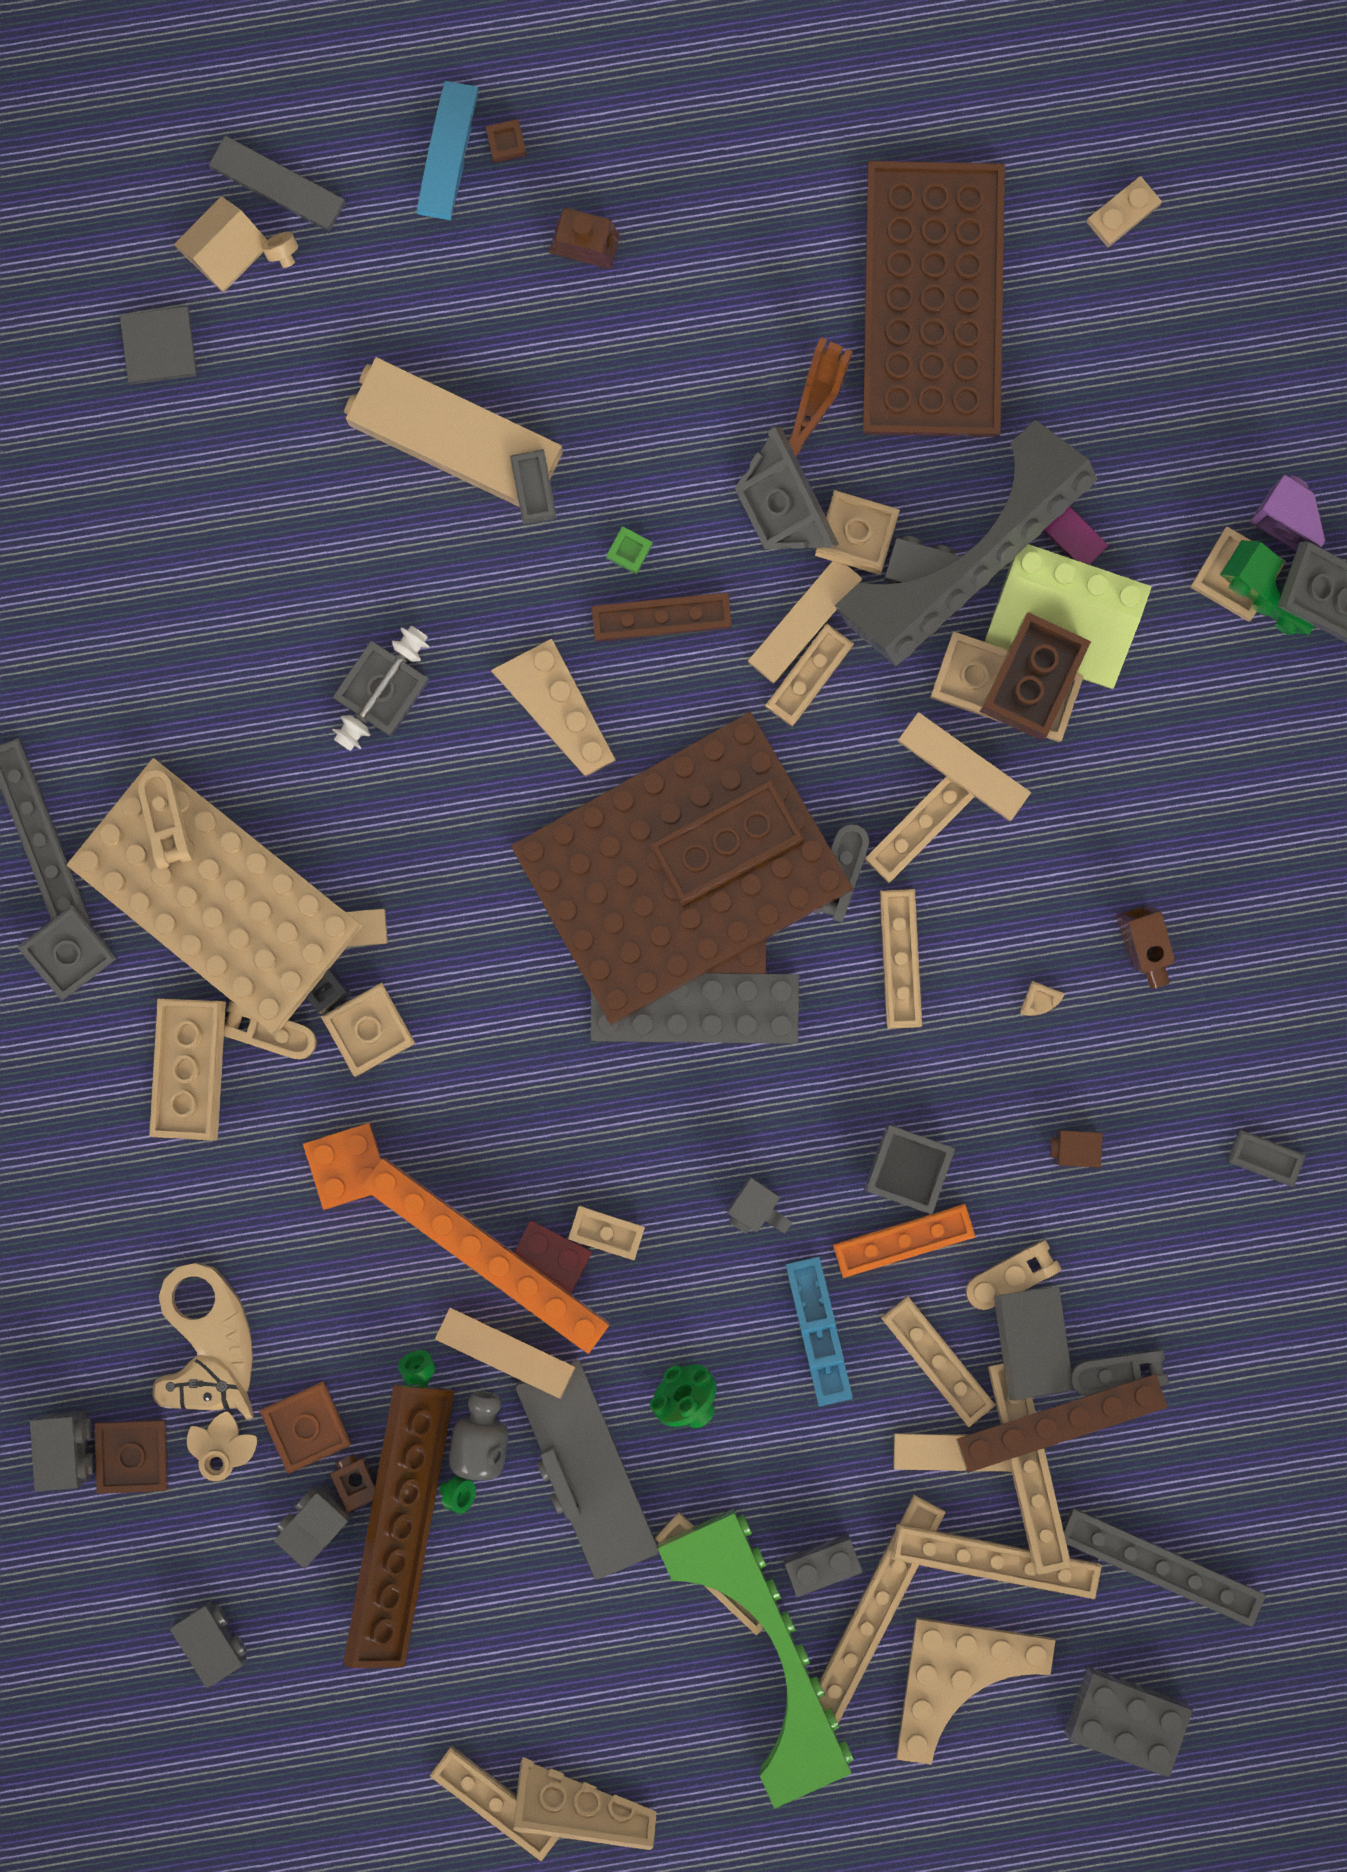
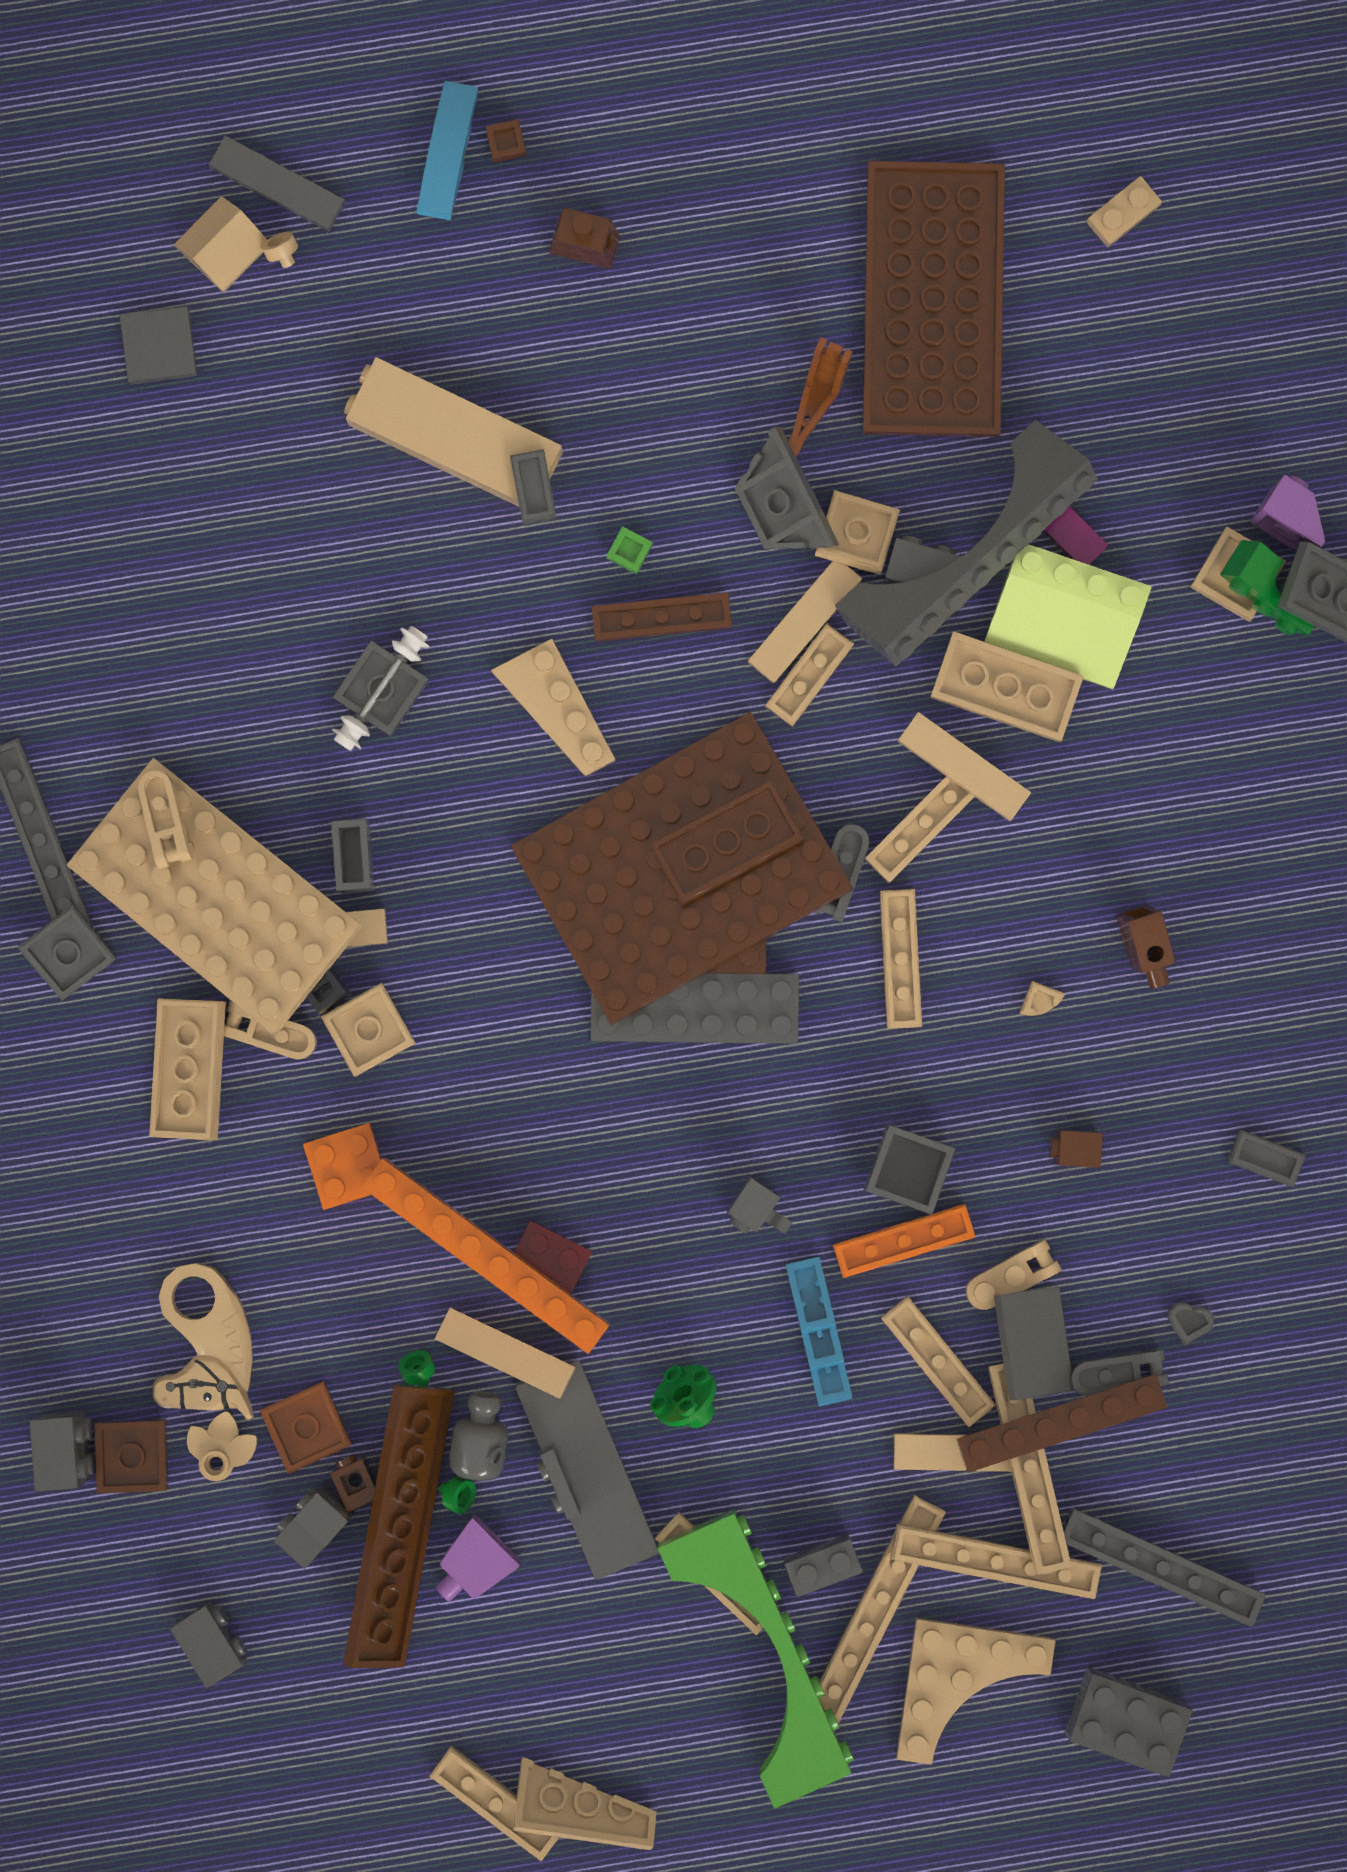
tan plate [568,1206,645,1260] -> none
reddish brown brick [979,612,1091,741] -> none
none -> dark grey piece [331,819,375,893]
none -> medium lavender torso [435,1514,522,1602]
none -> dark grey tile [1167,1302,1214,1346]

